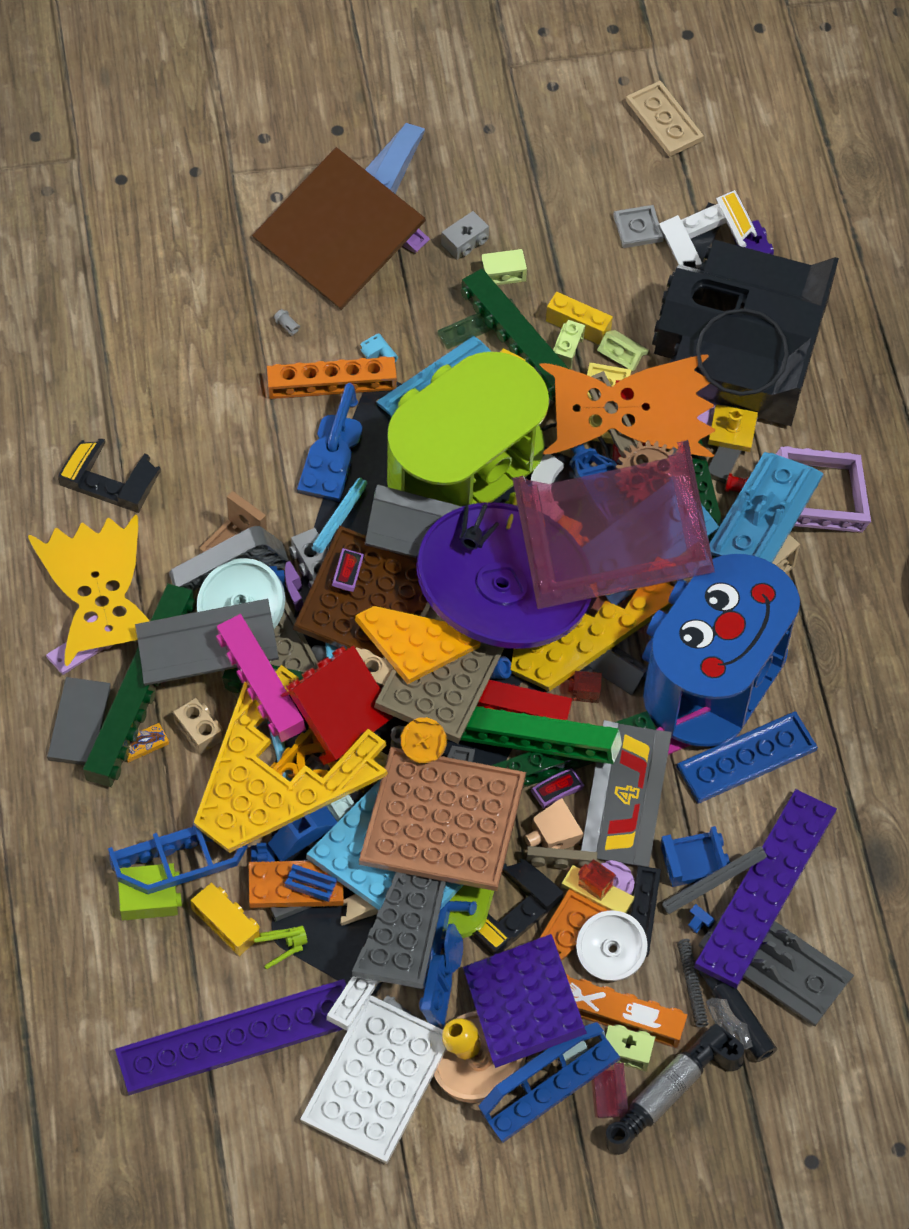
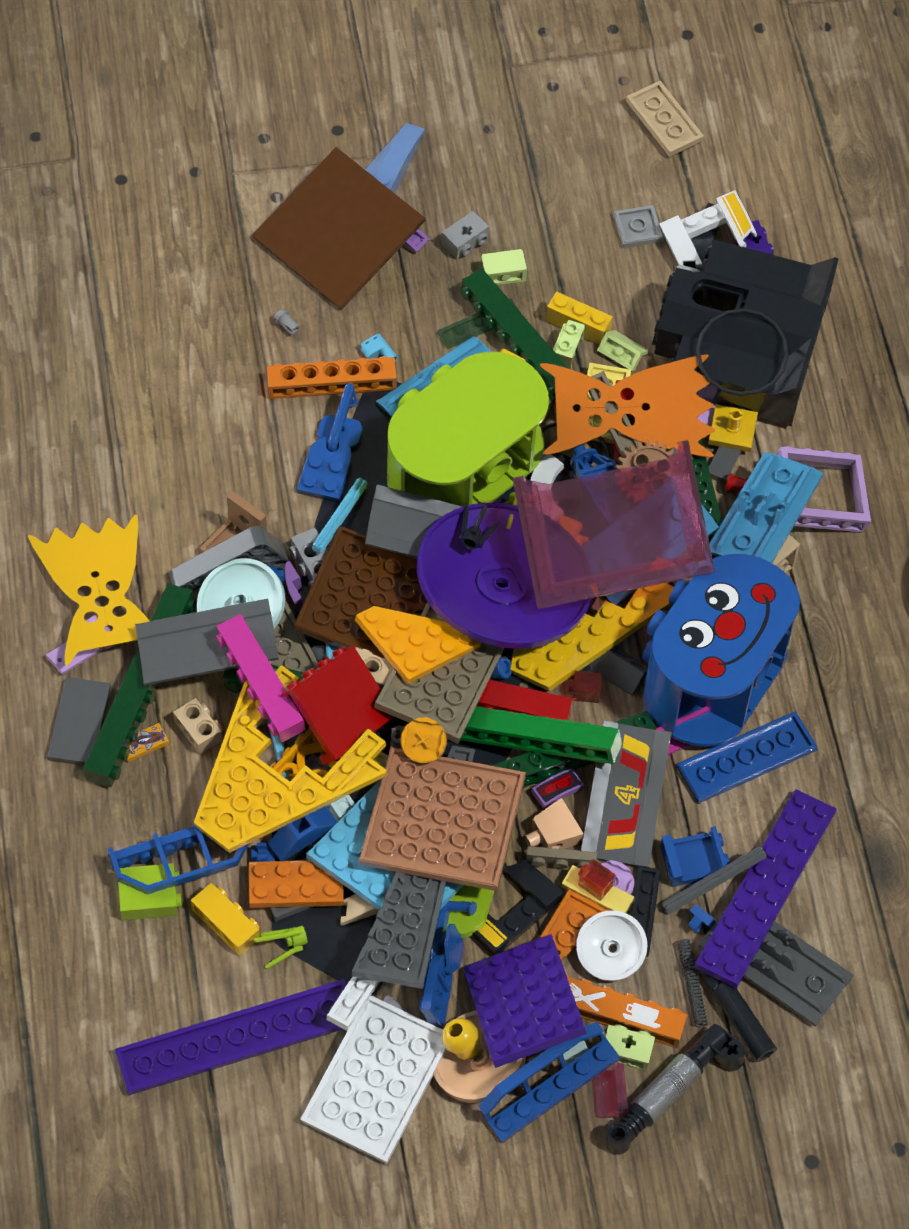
black wedge [58,439,161,513] -> none
blue tile [285,864,337,902] -> none
slope [332,548,364,592] -> none
clear tile [706,998,753,1049] -> none

